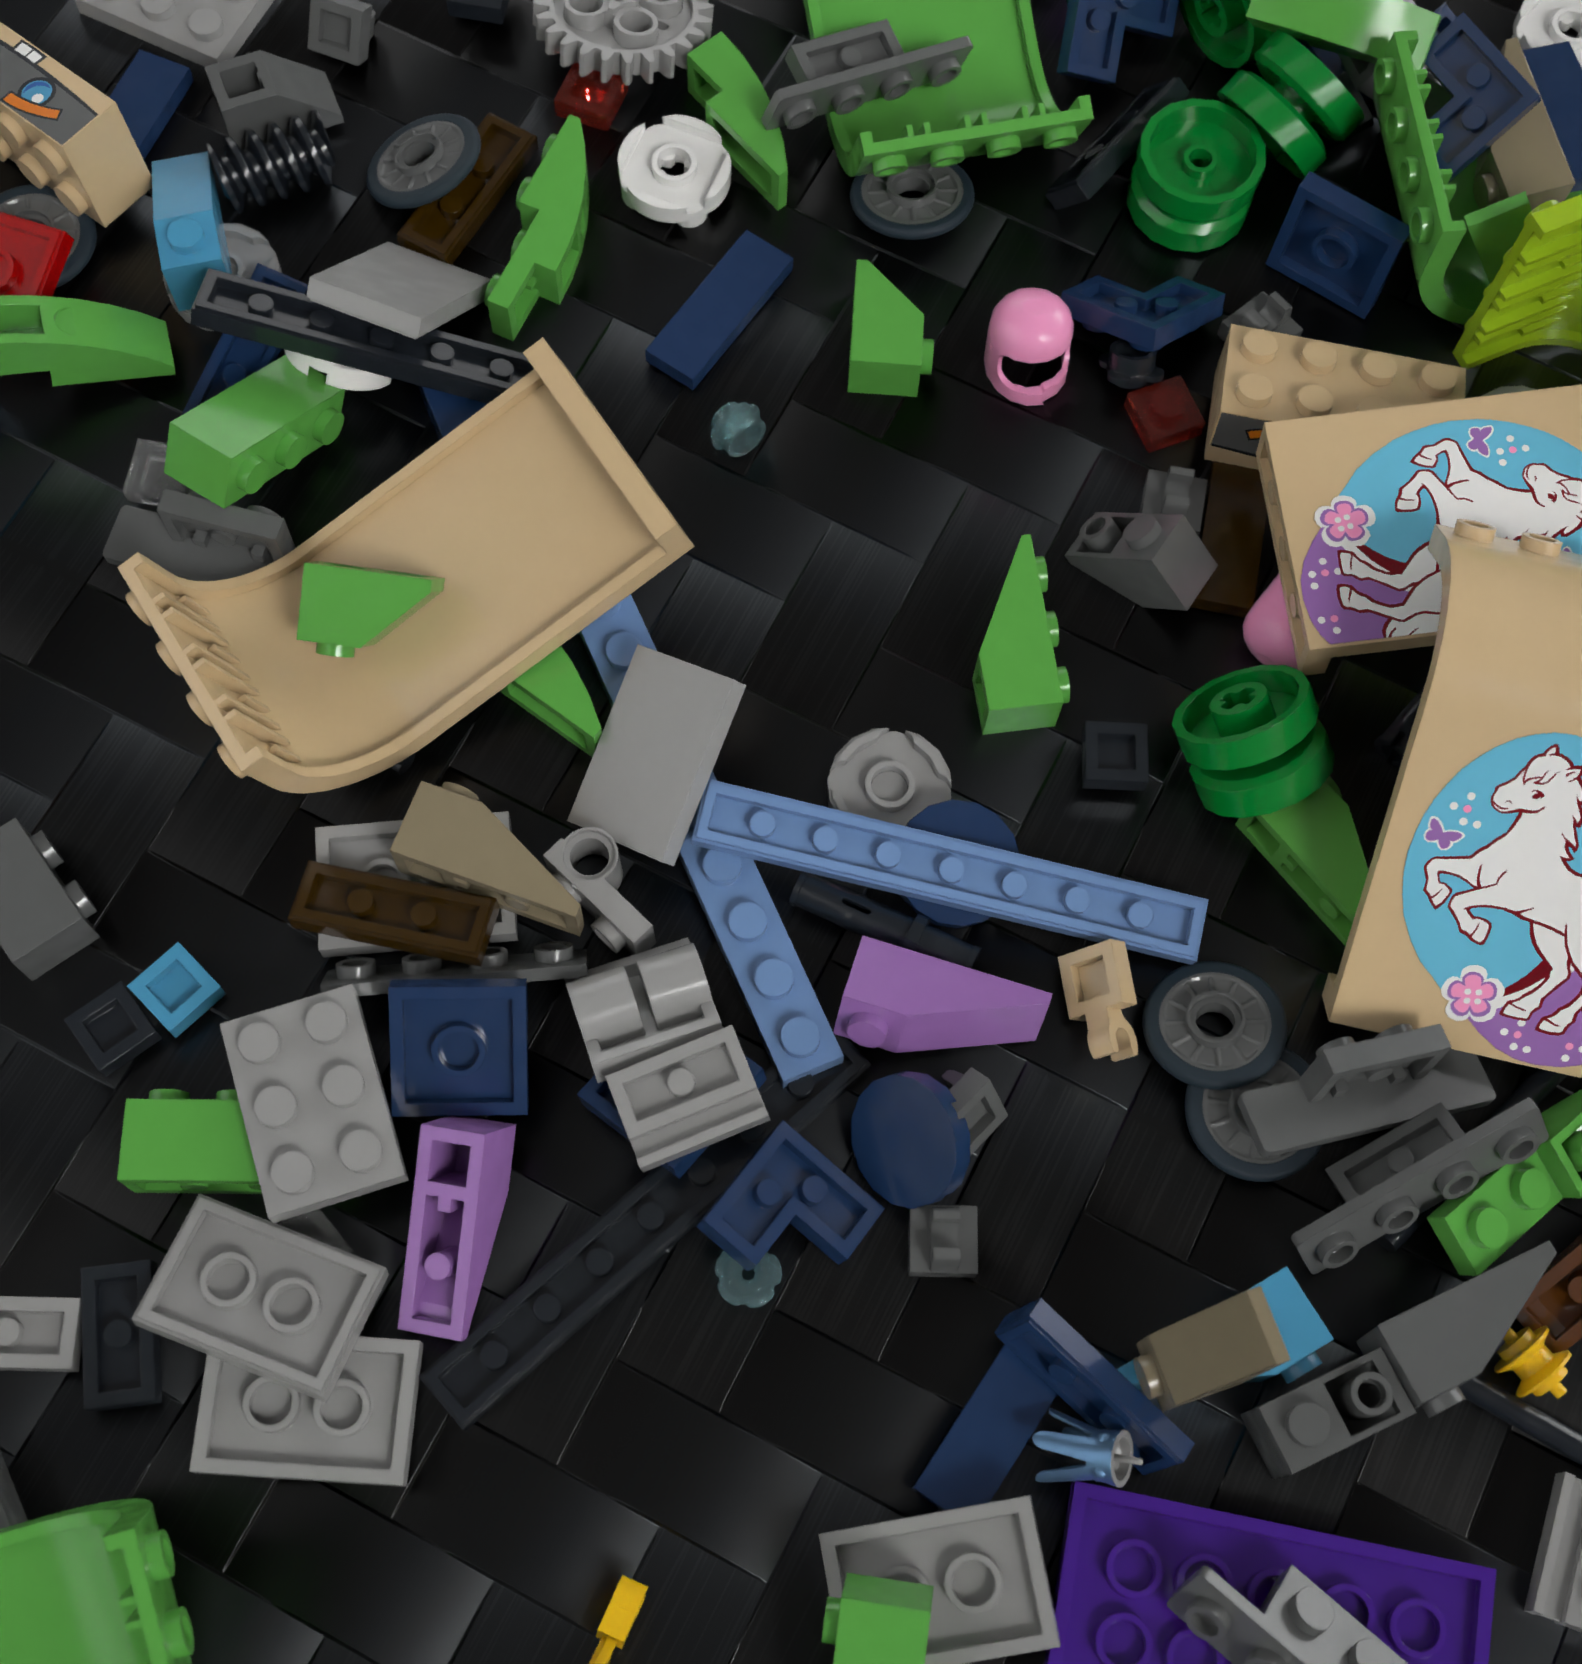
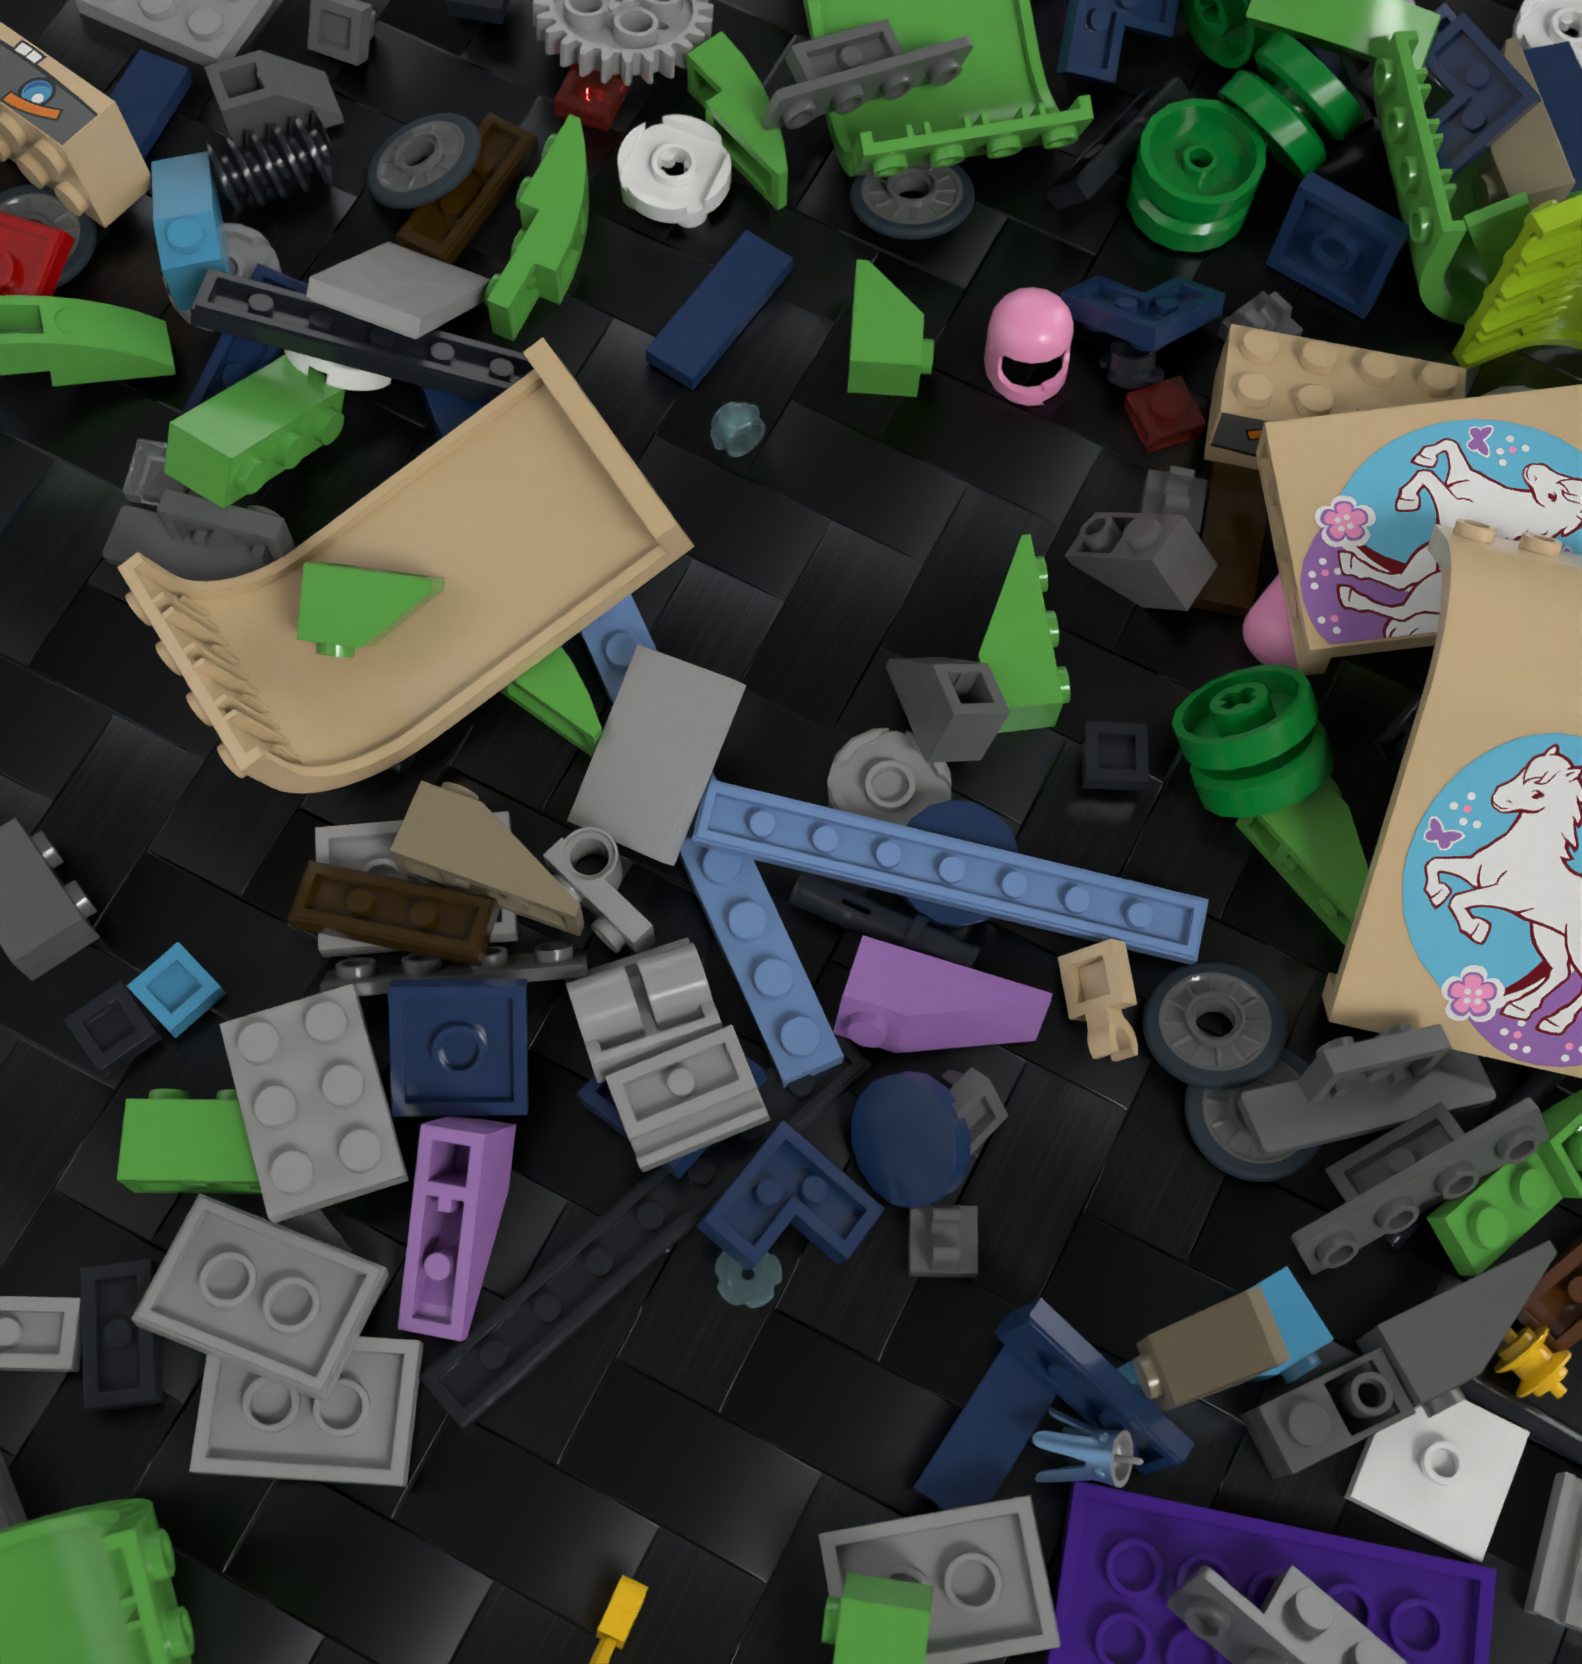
none -> dark grey slope [885,657,1010,763]
none -> white plate [1344,1400,1530,1563]

